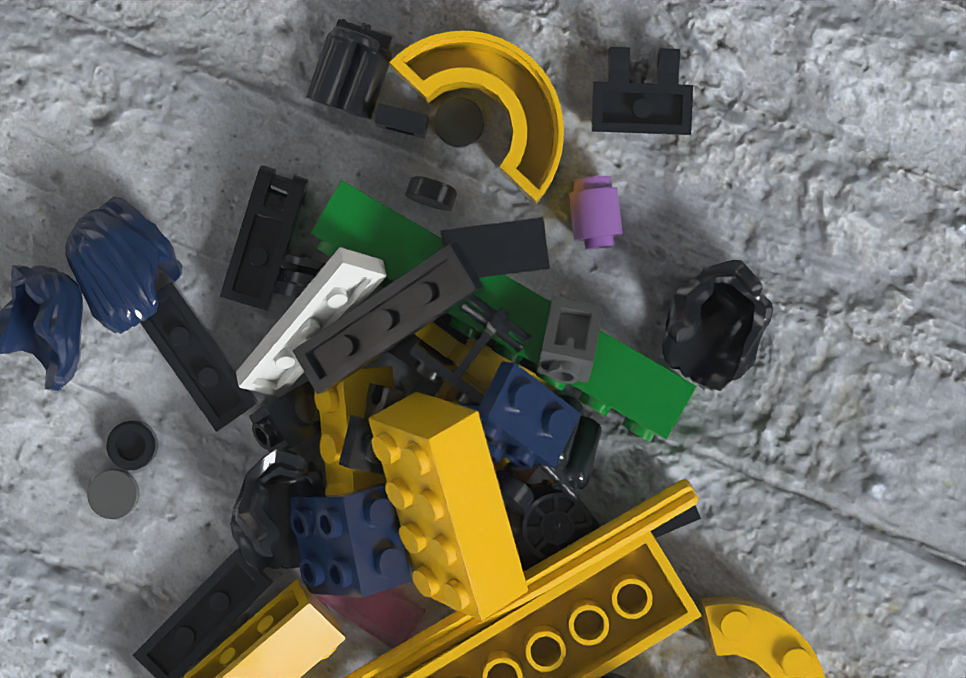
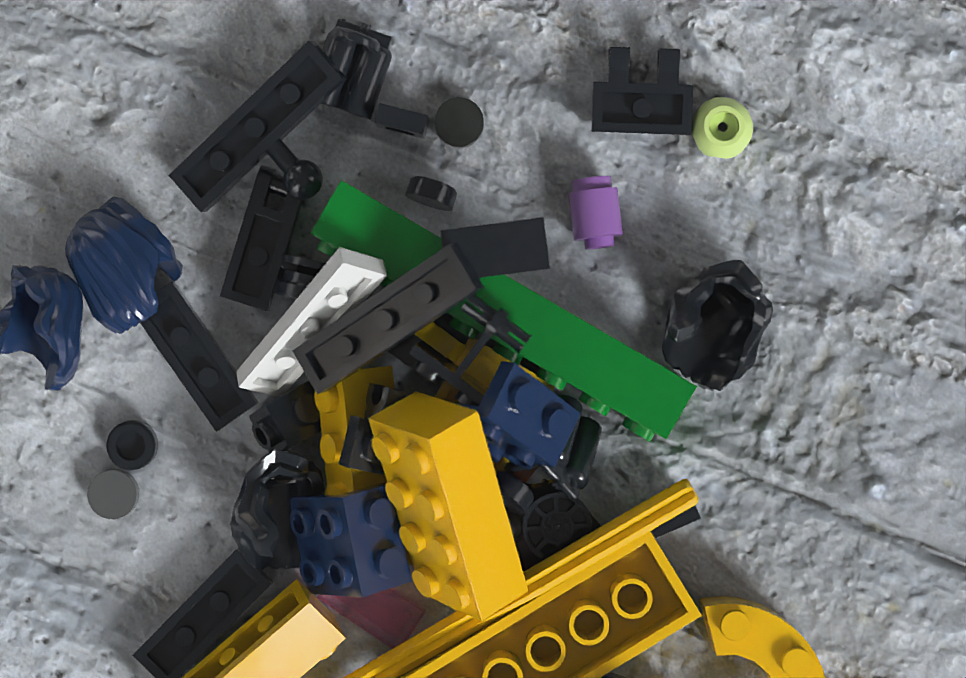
yellow brick [389,30,564,205] -> none
dark grey bracket [538,296,604,384] -> none
none -> black plate [168,40,347,212]
none -> yellowish green plate [691,97,753,159]

